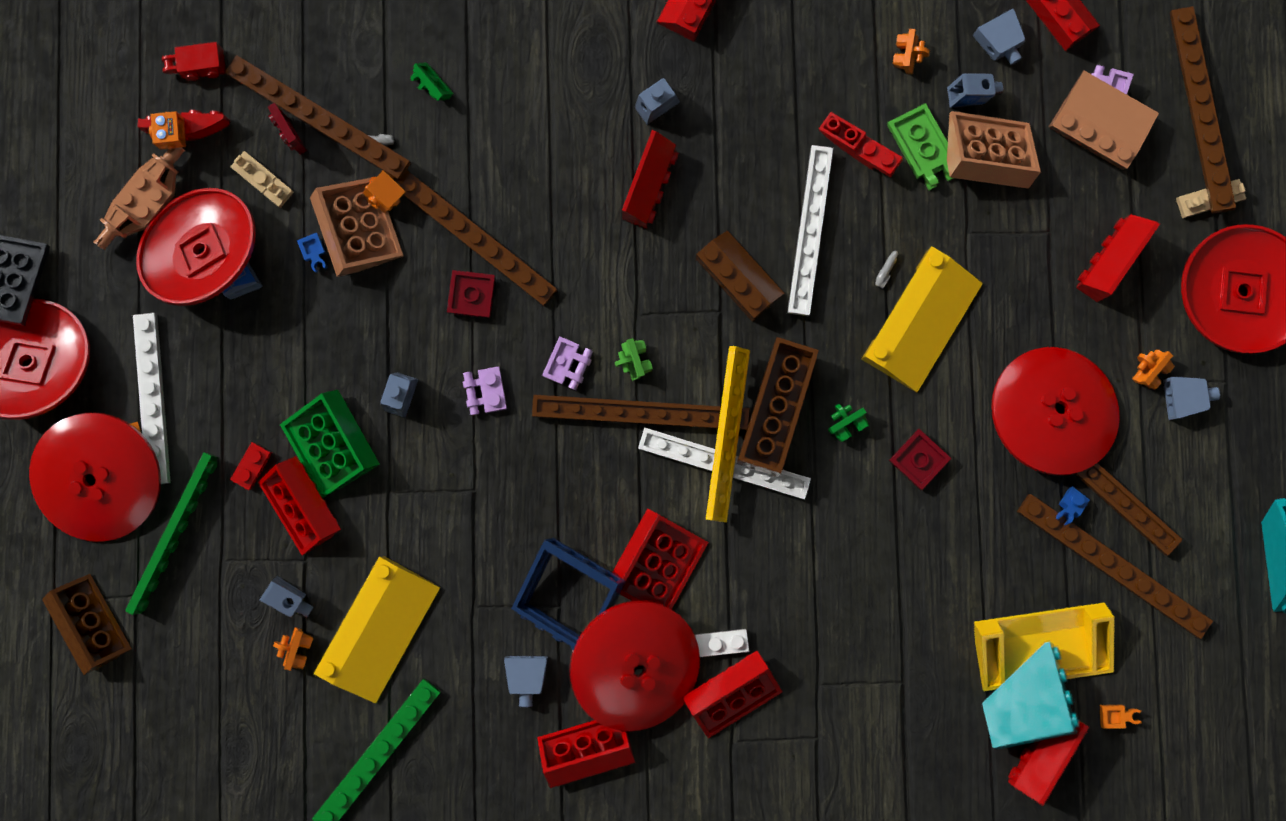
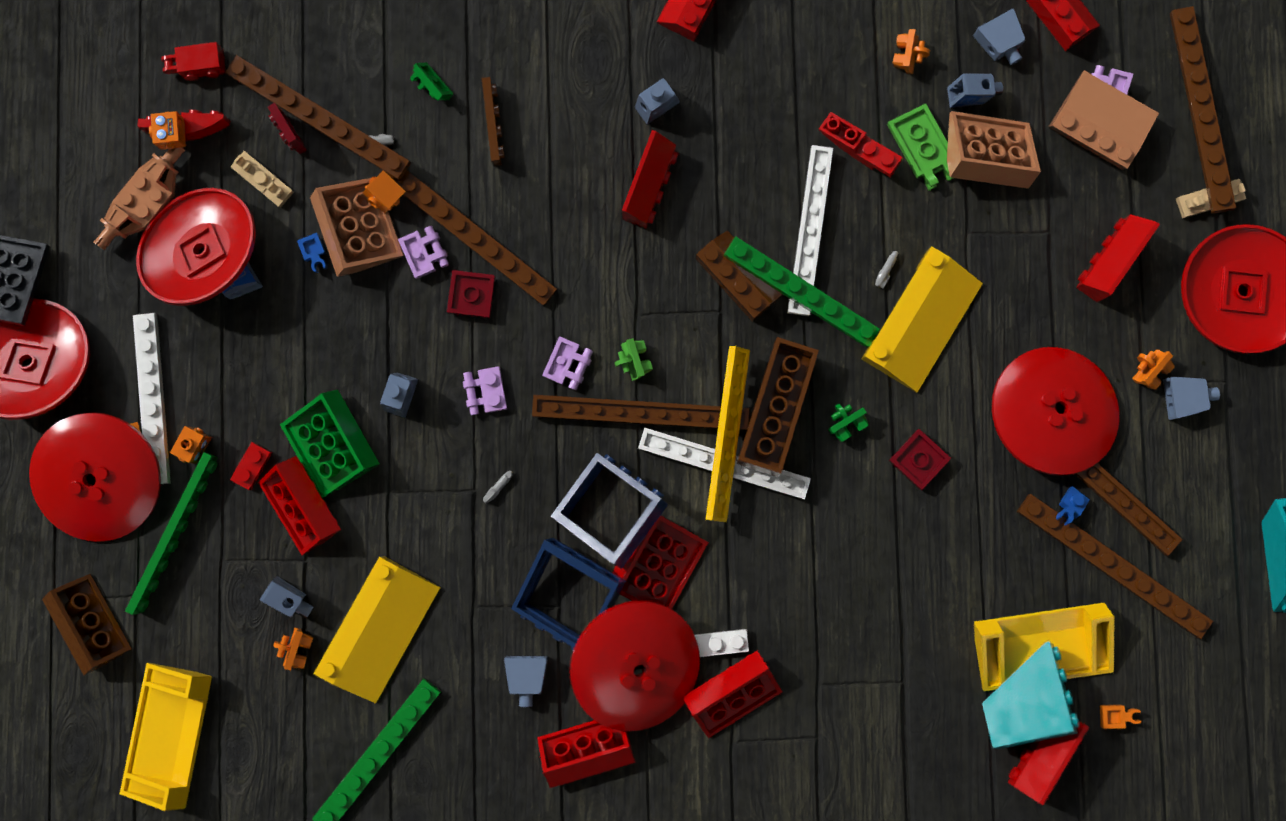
none -> yellow slope [120,663,212,811]
none -> orange head [170,426,212,464]
none -> lavender plate [398,226,449,279]
none -> reddish brown plate [482,77,505,166]
none -> light grey piece [483,471,513,503]
none -> window [551,453,668,569]
none -> green plate [723,236,880,348]

